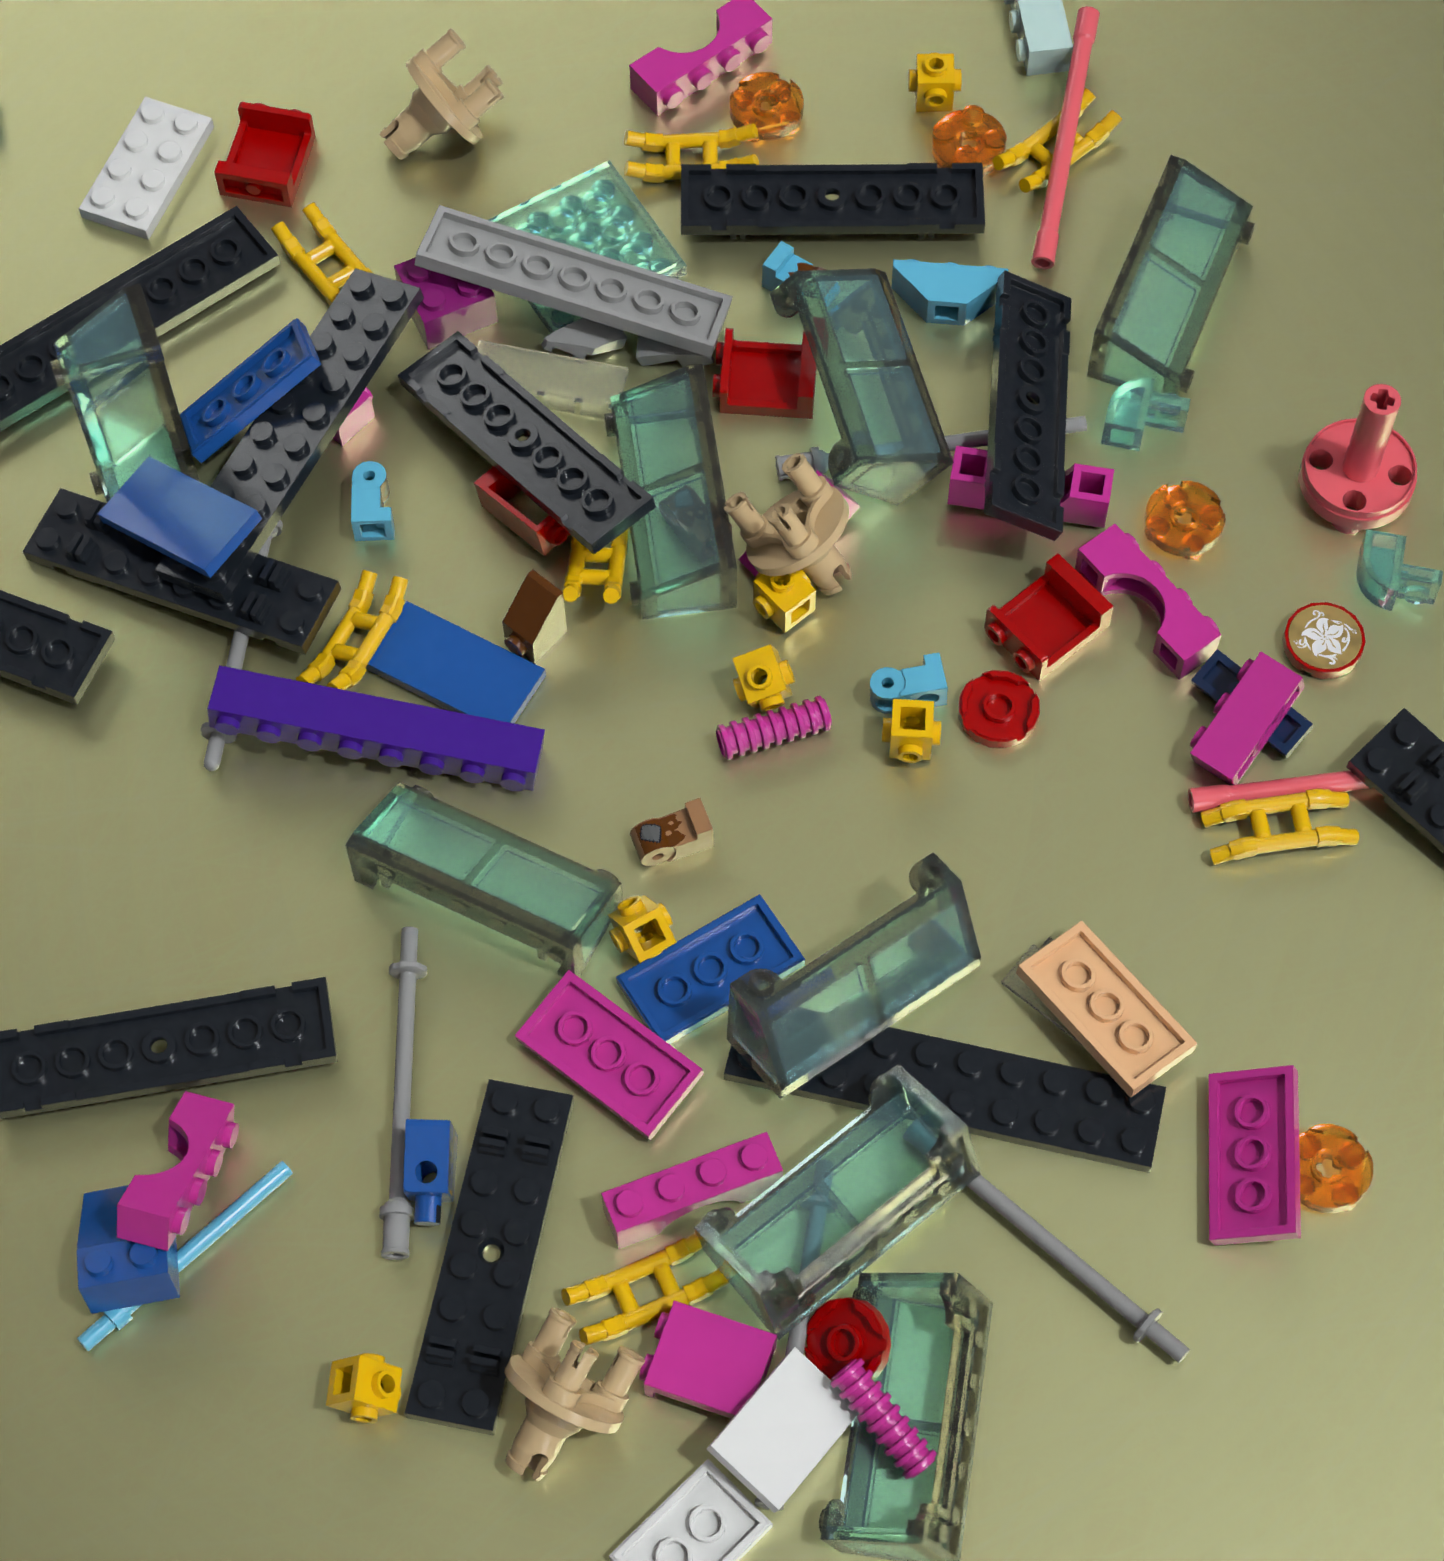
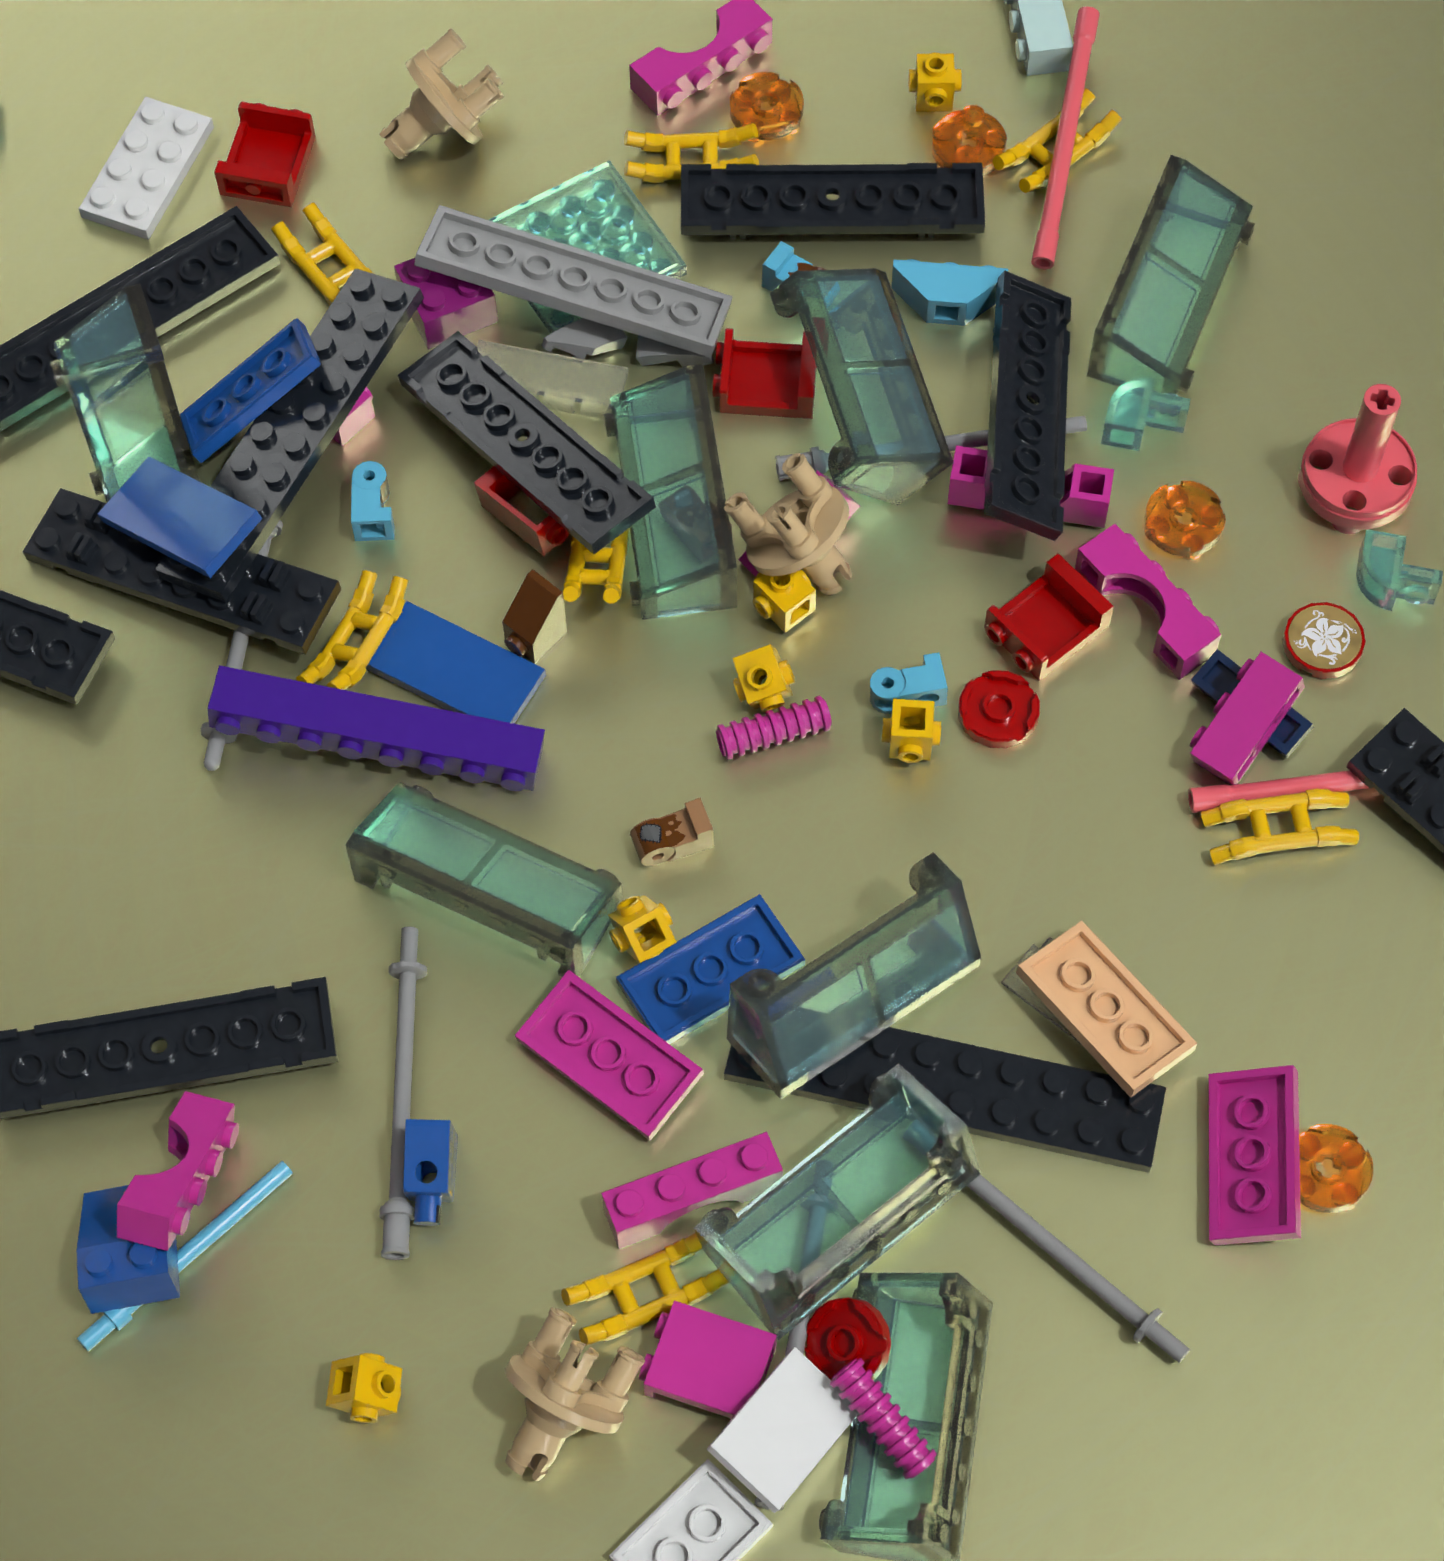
black piece [405,1079,574,1436] -> none

